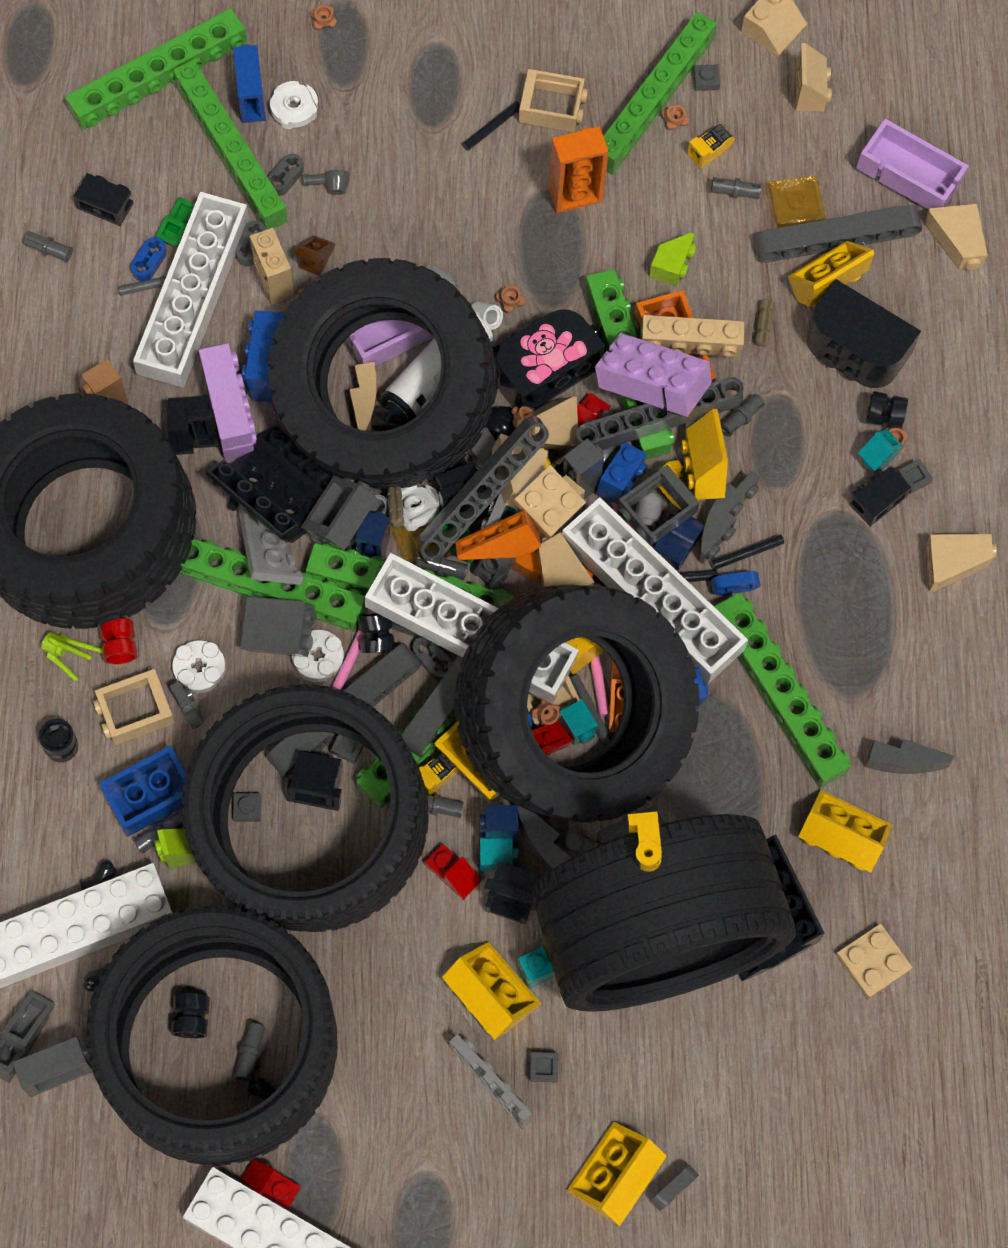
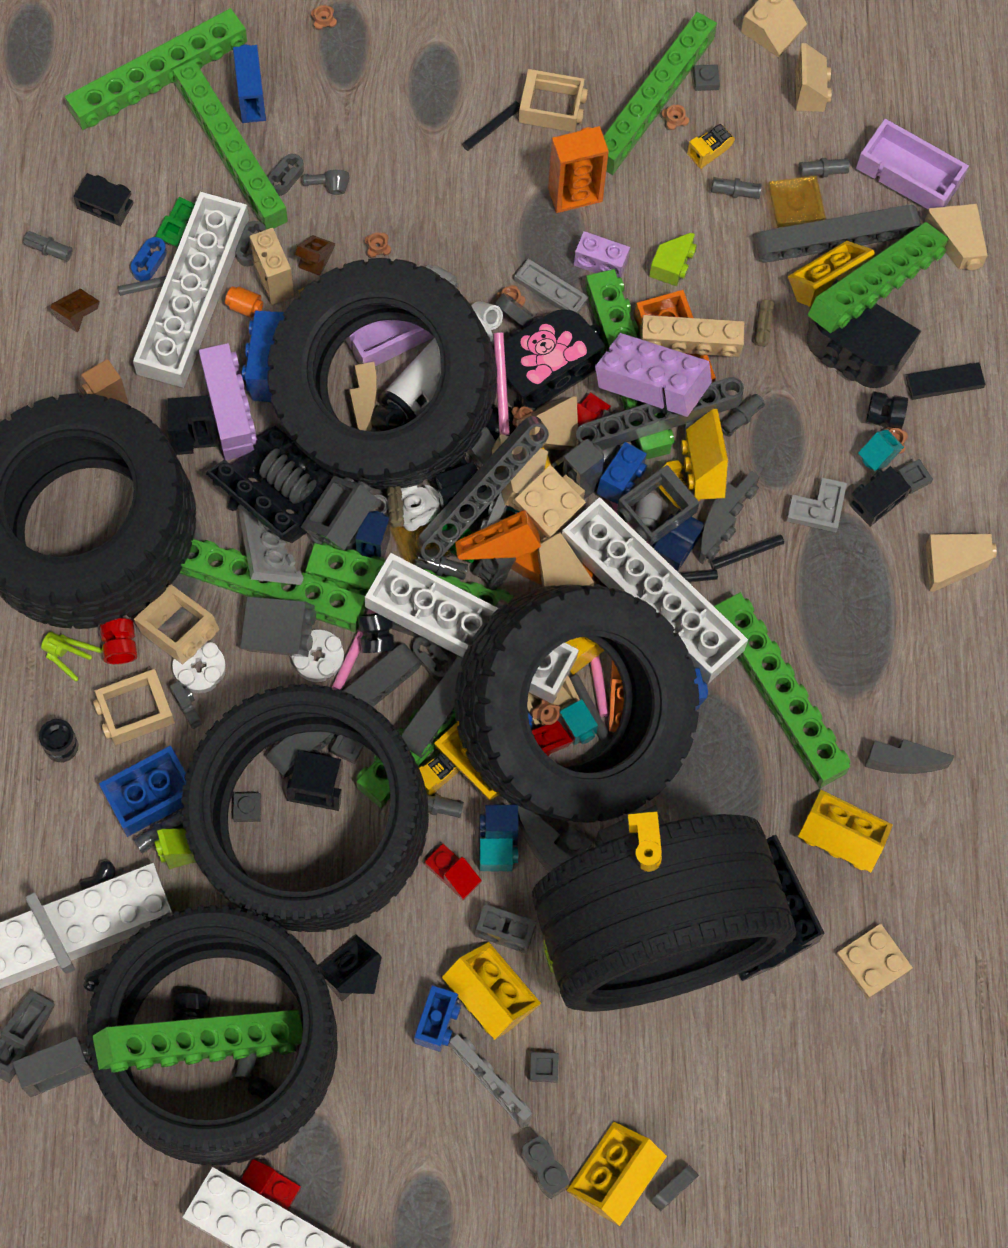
white plate [270,81,318,129] -> none
black plate [484,861,541,925] -> none
teal brick [517,947,554,989] -> none
blue beam [711,571,761,595] -> none
none -> light grey tile [26,892,75,974]
none -> reddish brown slope [50,289,100,332]
none -> bright green brick [93,1010,303,1073]
none -> tan window [134,584,220,665]
none -> orange brick [225,286,264,318]
none -> dark grey piece [259,448,316,504]
none -> black slope [318,935,382,1001]
none -> nougat plate [365,232,391,258]
none -> blue brick [414,985,462,1052]
none -> dark grey brick [475,904,536,954]
none -> bright pink bar [493,333,510,435]
none -> dark grey beam [496,293,537,328]
none -> light grey tile [514,259,589,314]
none -> dark grey brick [522,1136,569,1199]
none -> lavender brick [574,231,630,278]
none -> light grey plate [787,478,847,532]
none -> dark grey pin [798,158,849,178]
none -> bright green brick [808,222,949,333]
none -> black tile [906,362,986,400]

